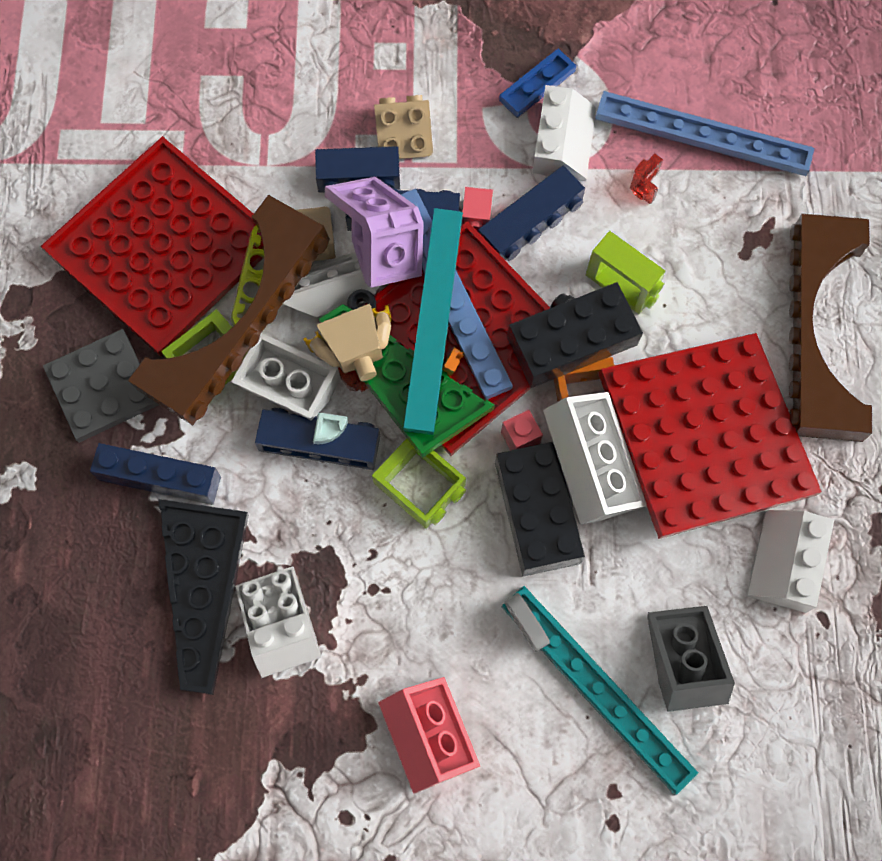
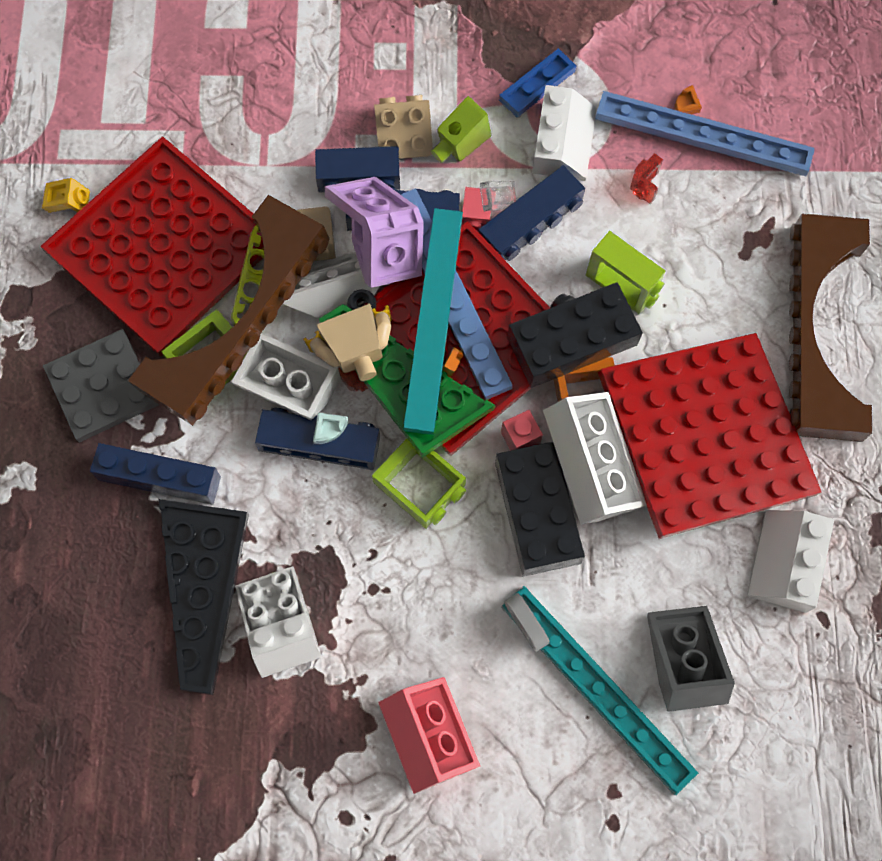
none -> yellow bracket [42,178,90,213]
none -> lime torso [431,96,492,163]
none -> clear plate [479,181,517,211]
none -> orange tile [673,85,702,115]

